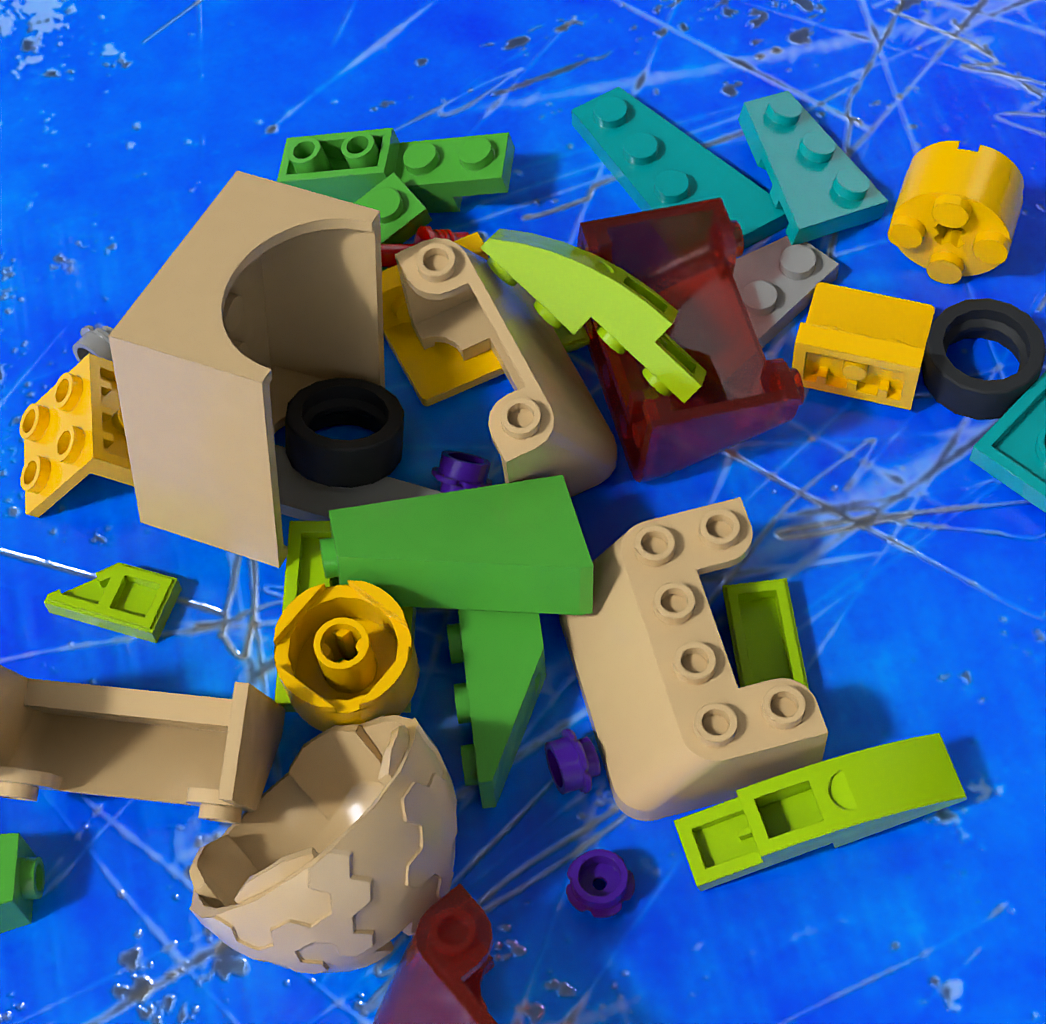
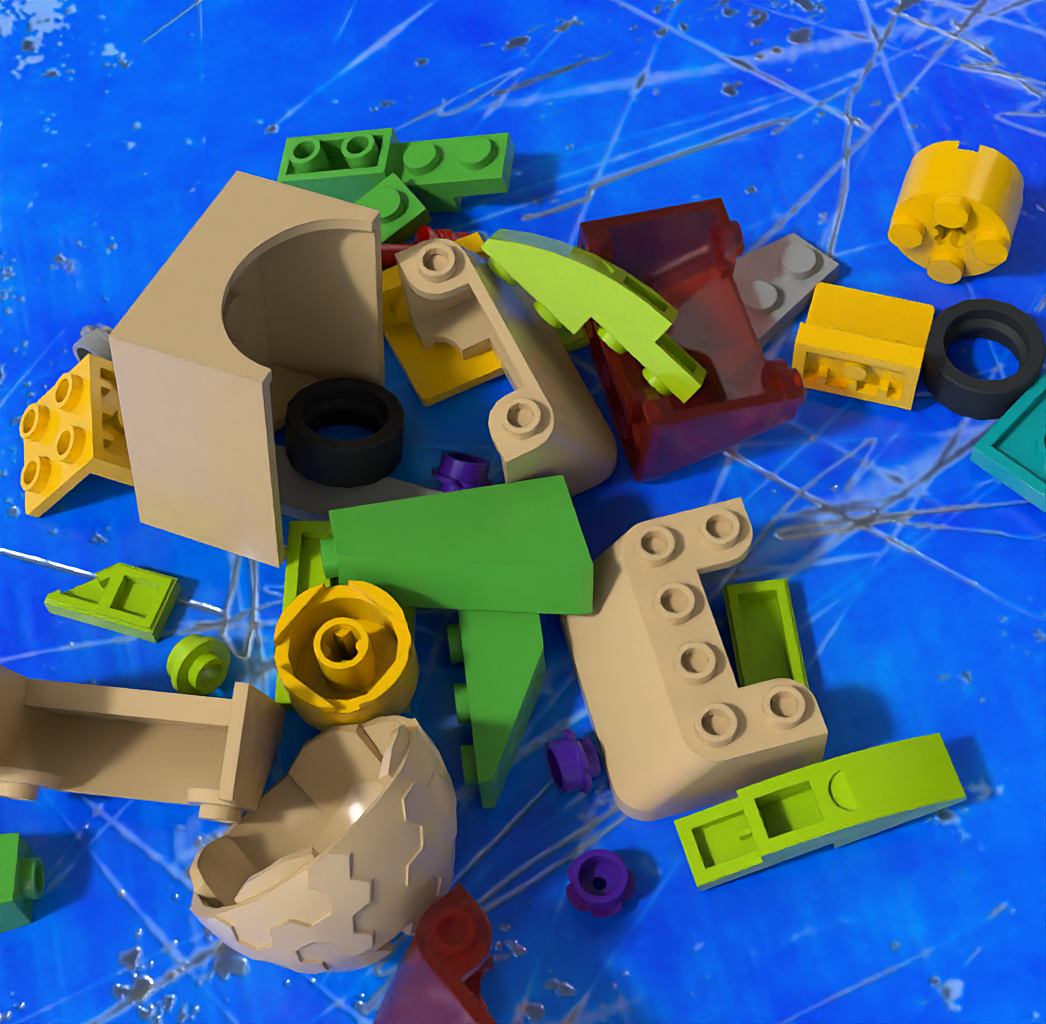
teal wing [571,87,789,275] -> none
teal wing [738,91,889,245] -> none
none -> lime plate [166,634,230,696]

